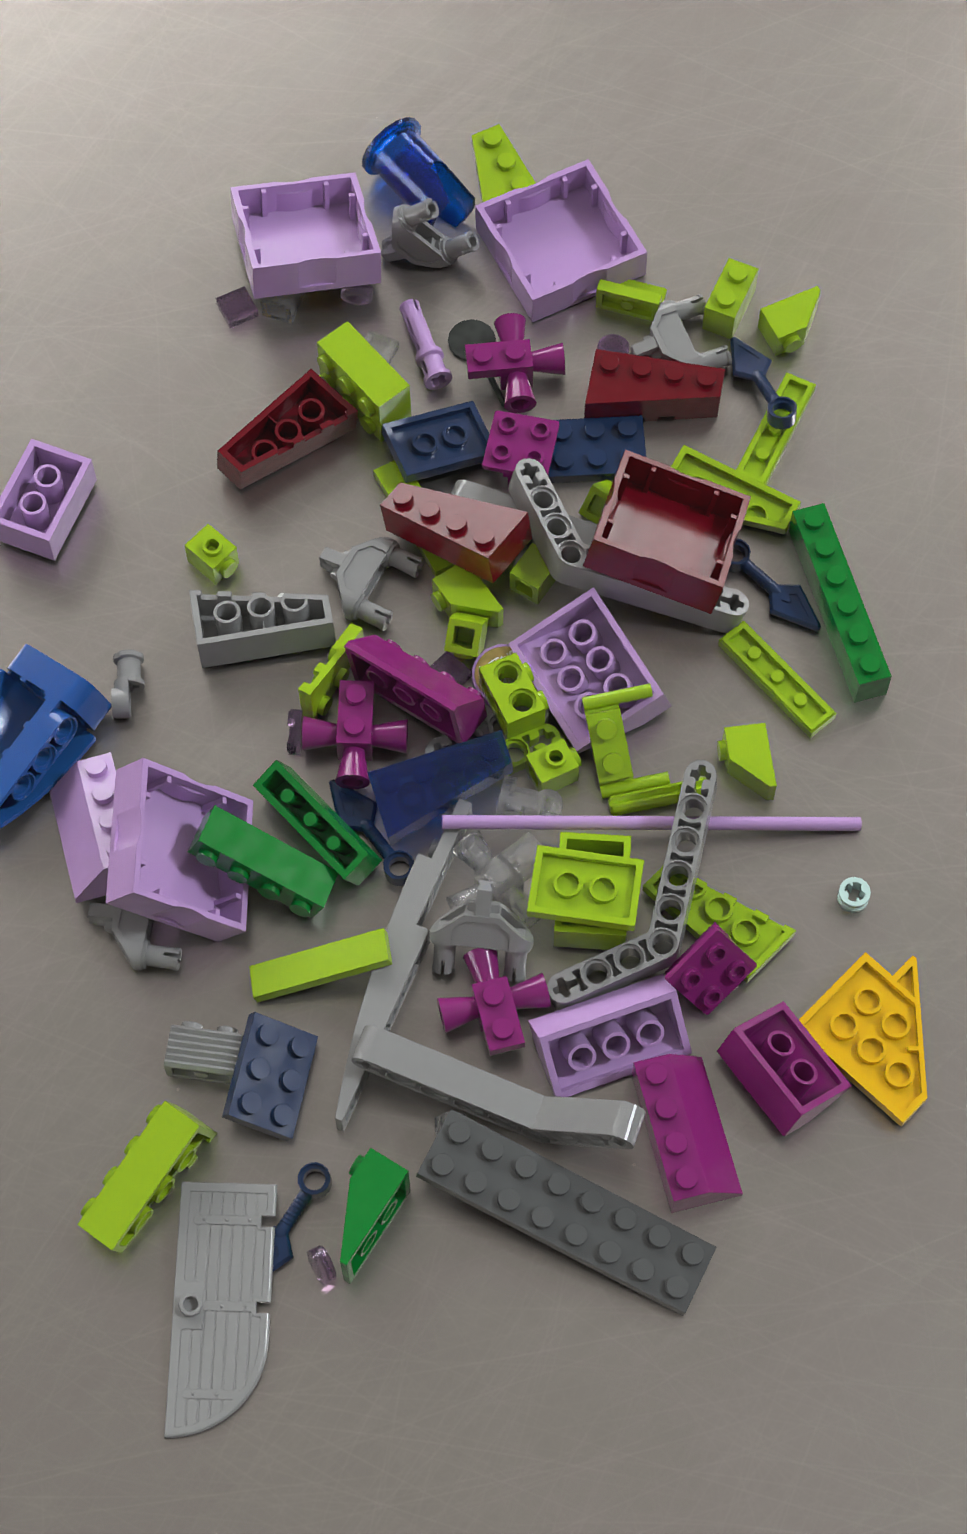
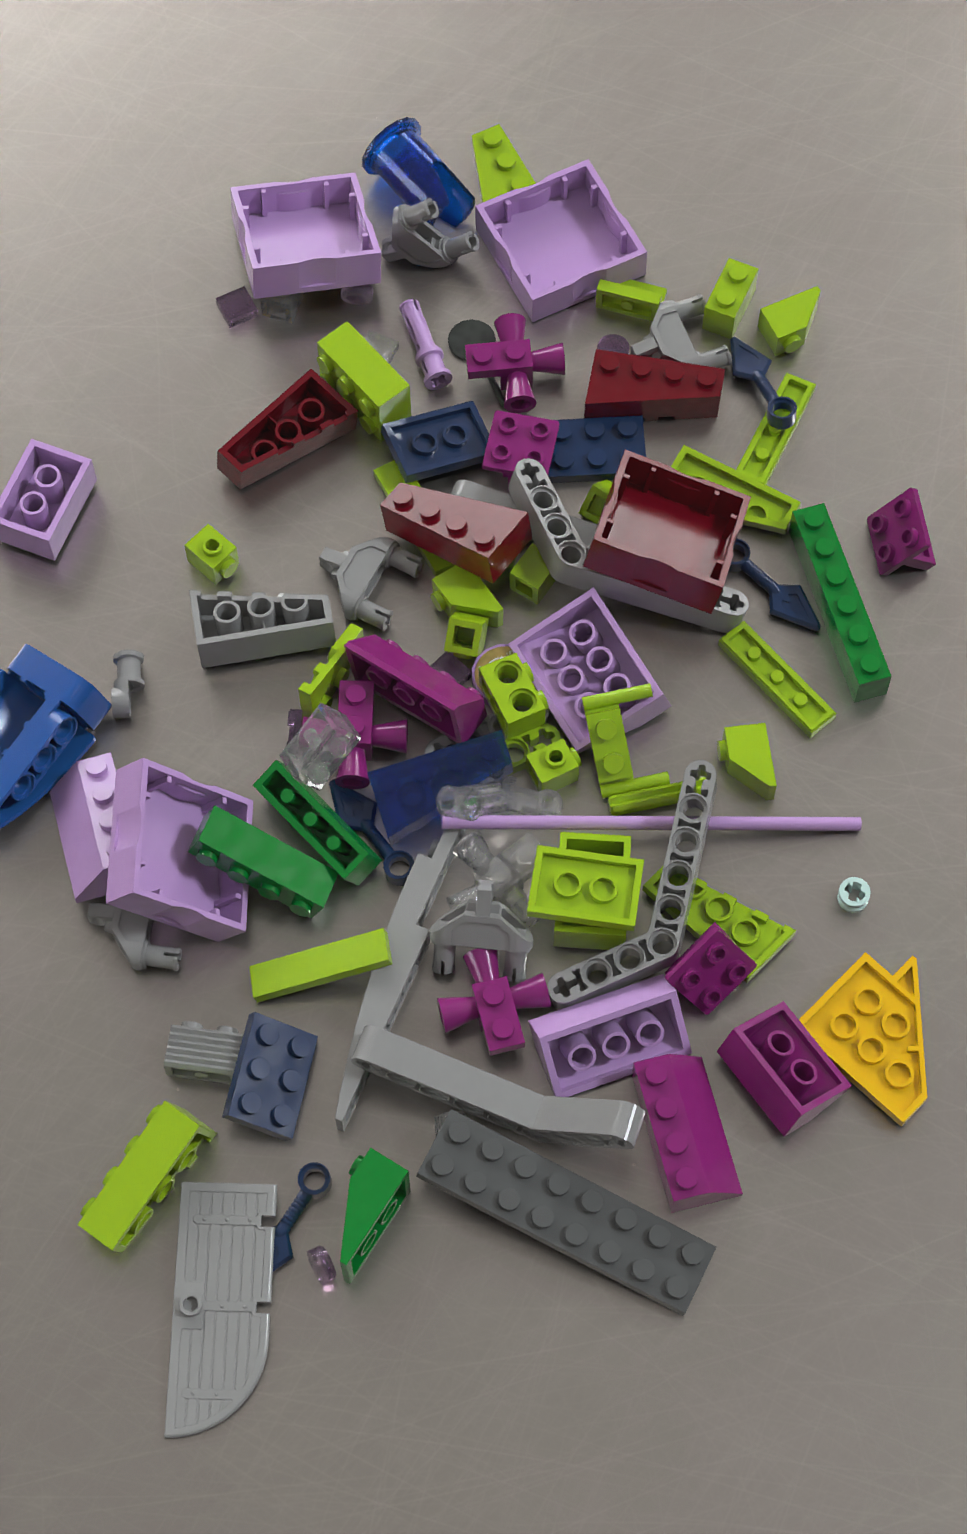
none -> clear brick [279,703,361,791]
none -> clear piece [436,782,507,821]
none -> magenta bracket [867,487,936,576]

